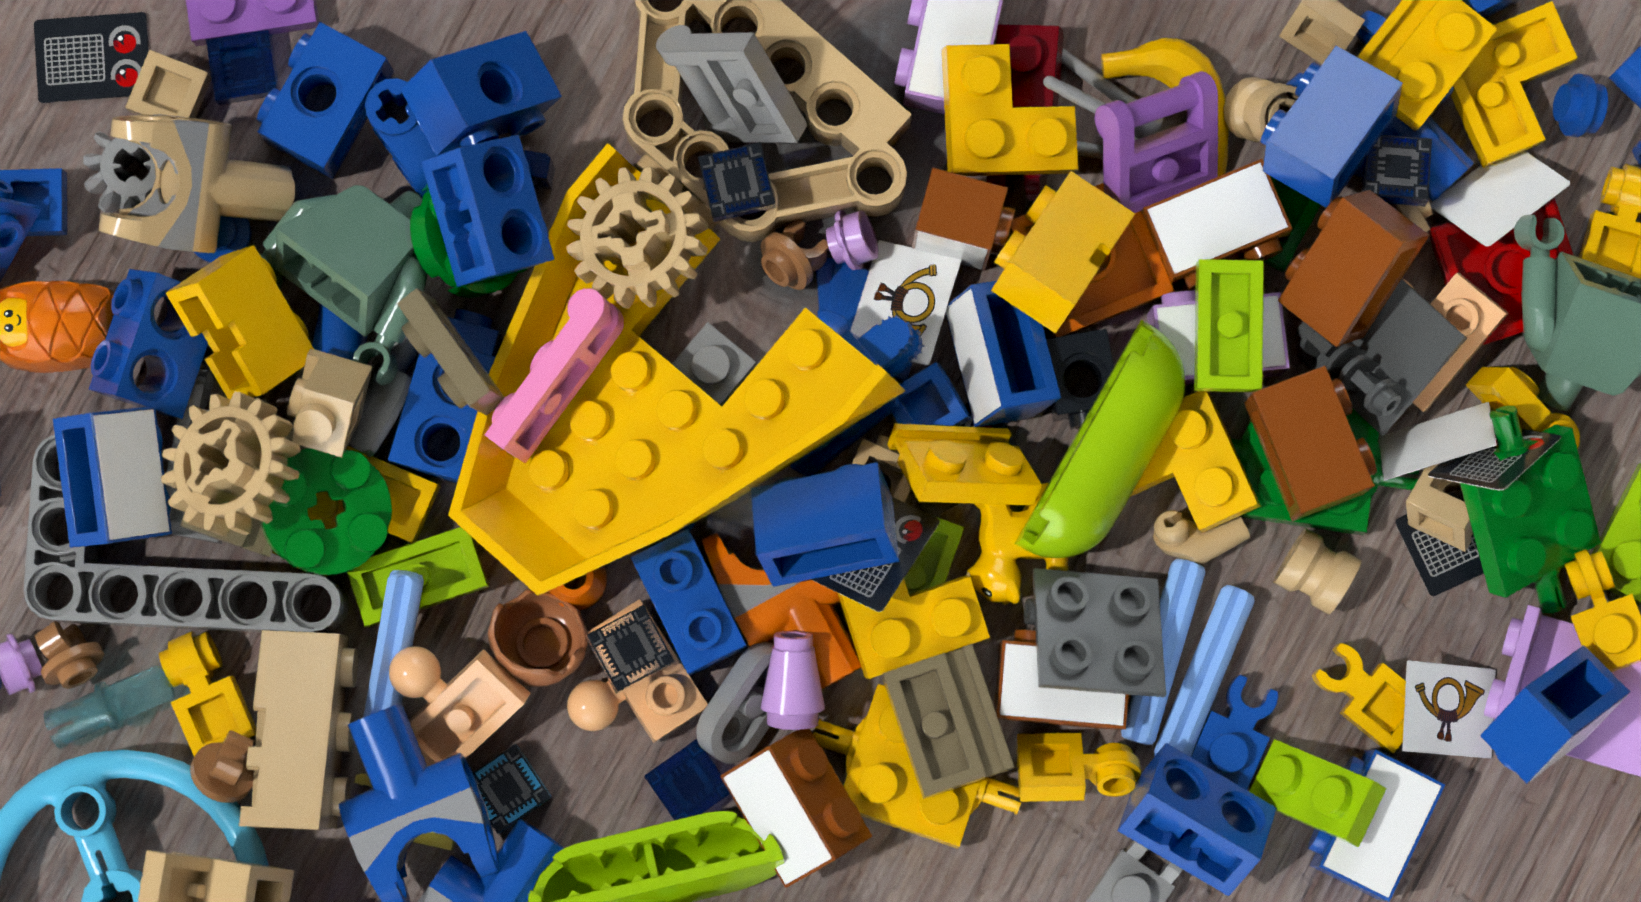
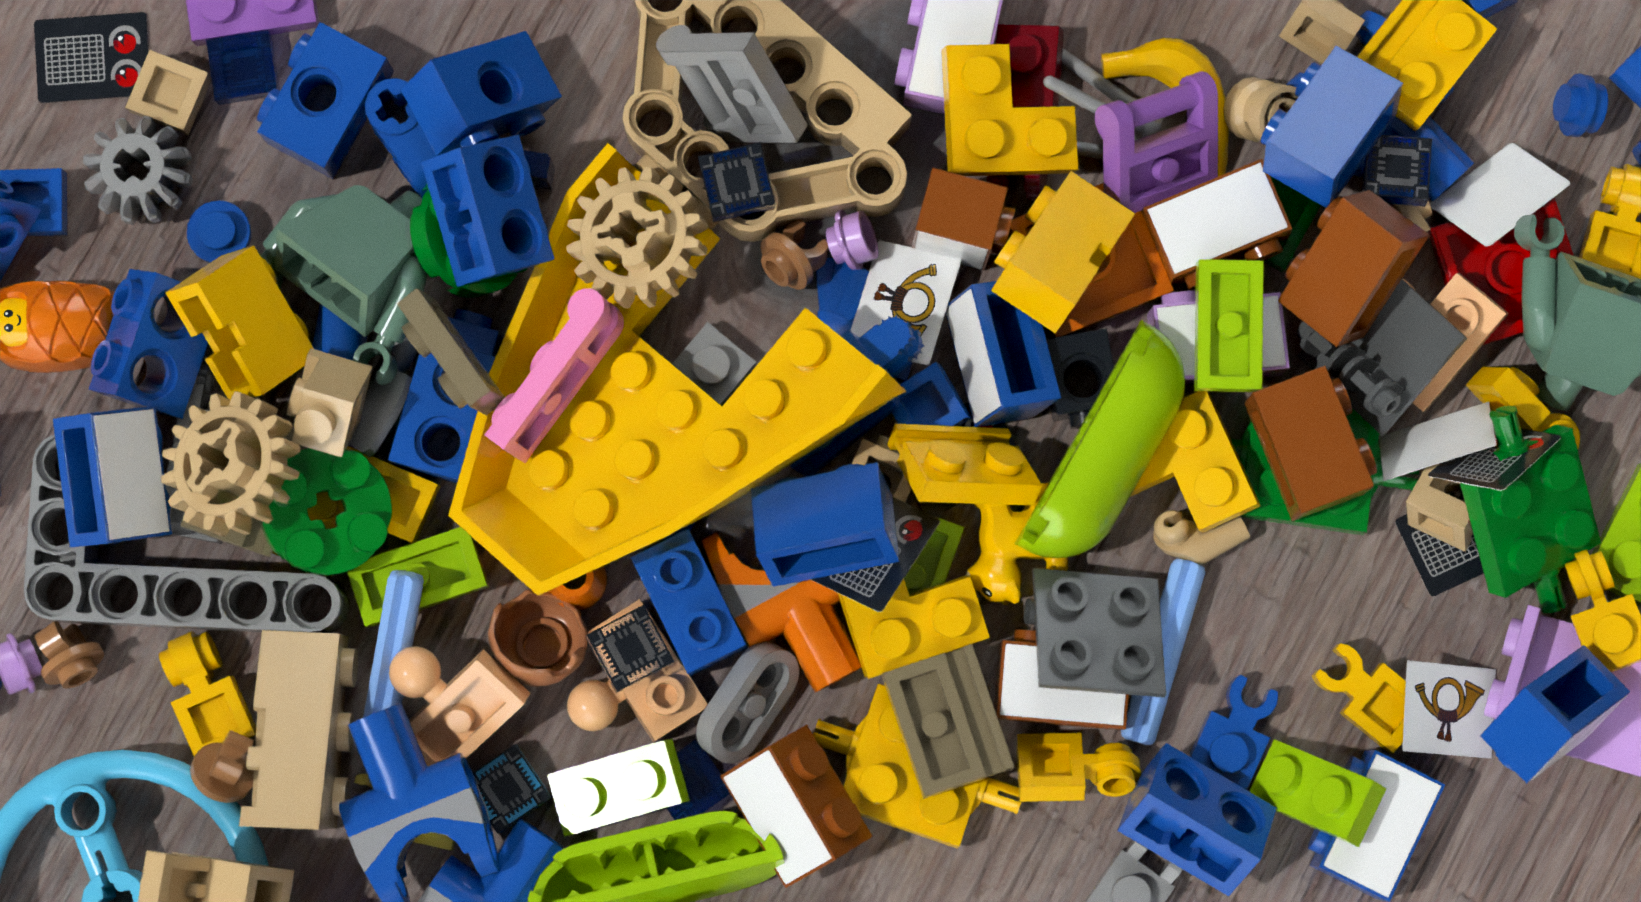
clear light blue axle [43,665,175,749] -> none
tan connector [99,114,295,253] -> none
lavender cone [760,631,825,730] -> none
light blue axle [1154,585,1255,757] -> none
tan wheel [1273,528,1362,615] -> none
yellow plate [1451,1,1578,168] -> none
none -> plate [547,739,690,837]

